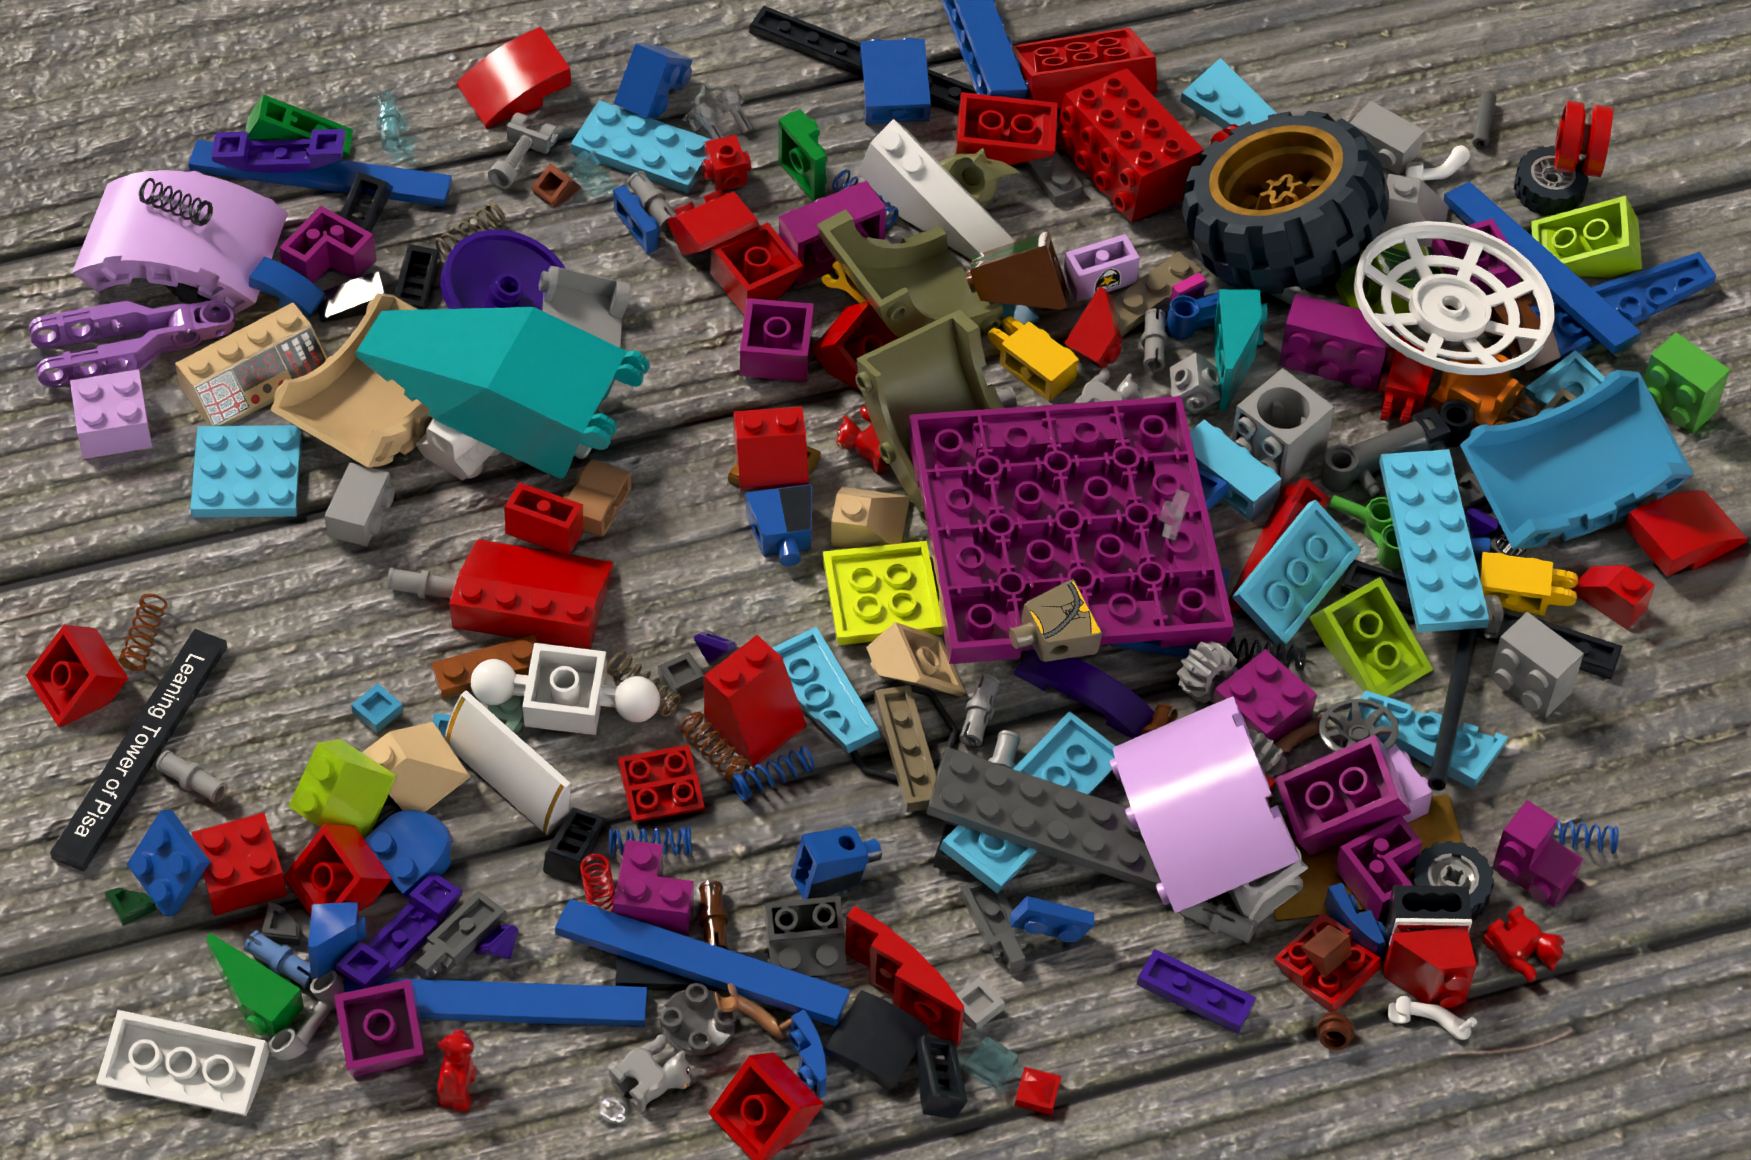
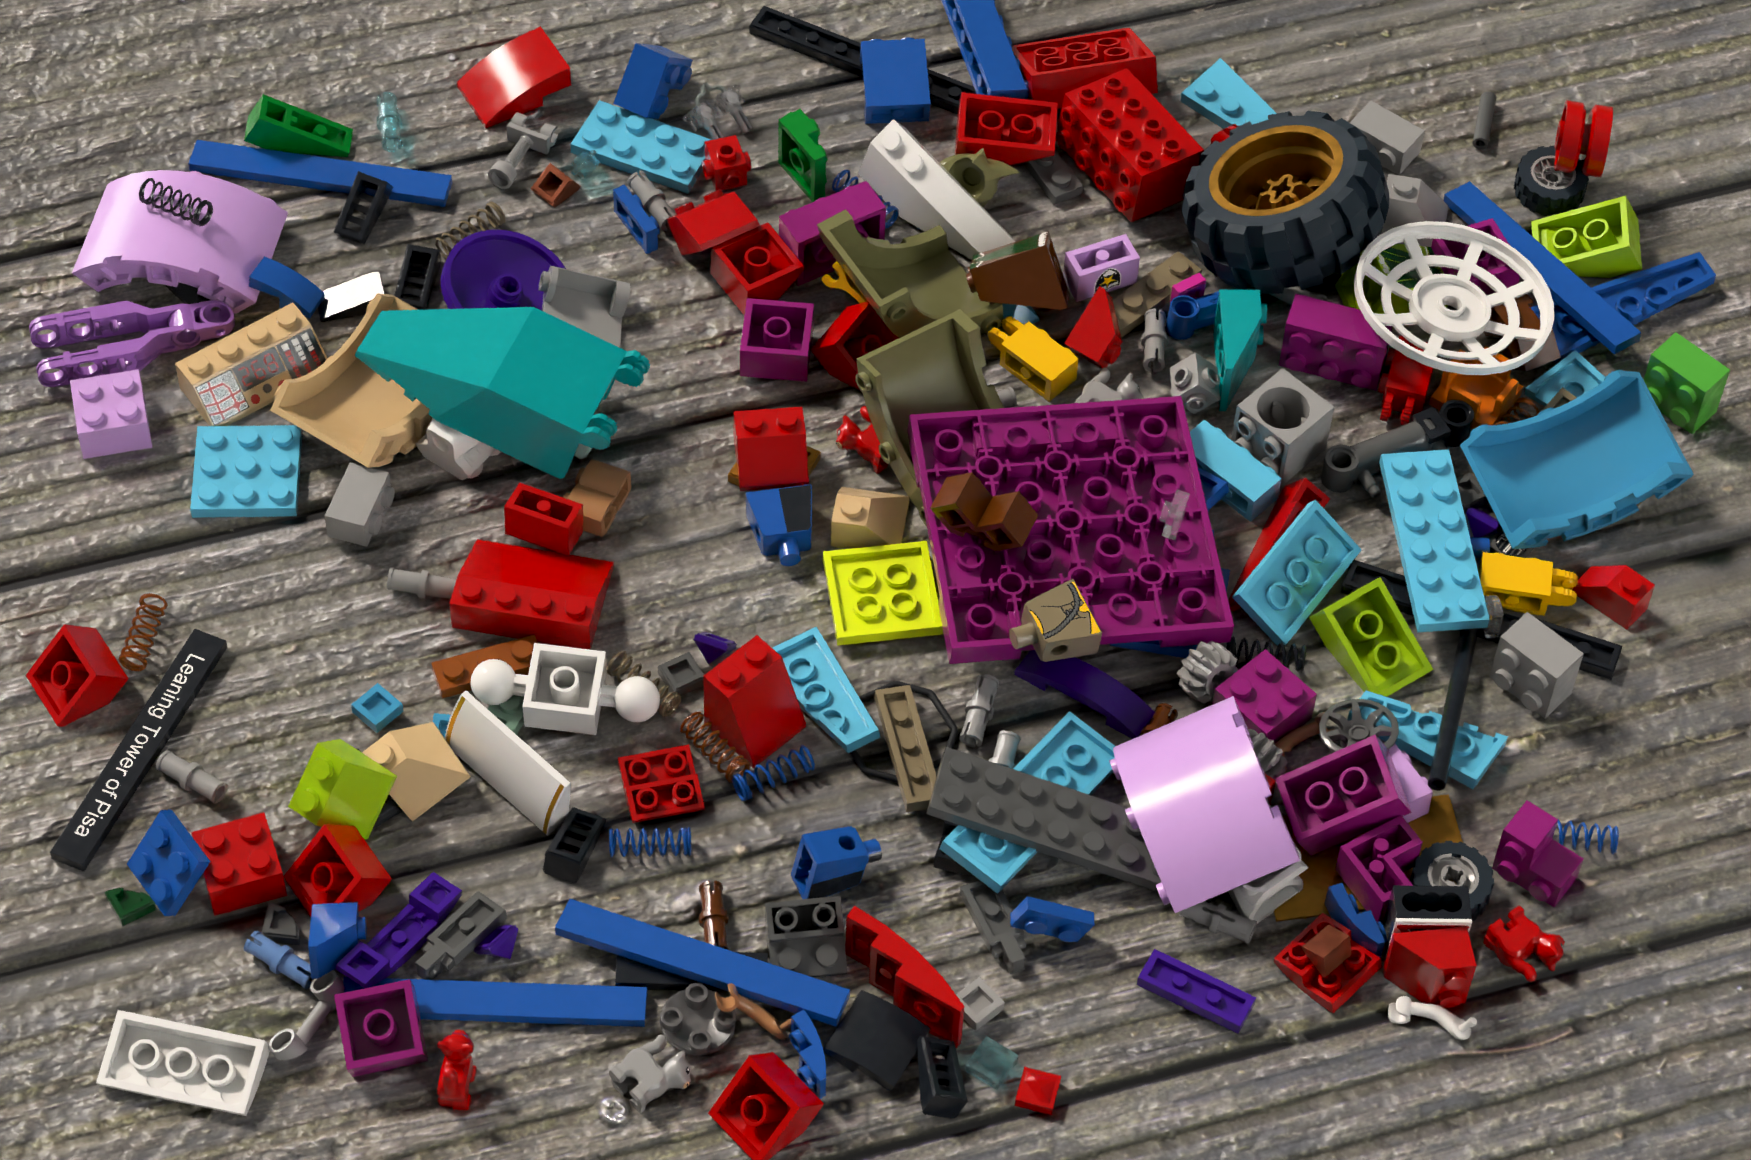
green slope [206,933,304,1038] -> none
dark purple slope [211,129,346,173] -> none
magenta brick [279,206,377,284] -> none
blue slope [365,810,453,898] -> none
red piece [580,854,615,913] -> none
magenta brick [613,840,694,936] -> none
tan slope [866,622,966,697] -> none
copper plate [1316,1010,1355,1050] -> none
bright green beam [1329,495,1403,569] -> none
white piece [1406,145,1470,181] -> none
red slope [1625,490,1748,577] -> none
none -> reddish brown brick [930,472,1039,551]

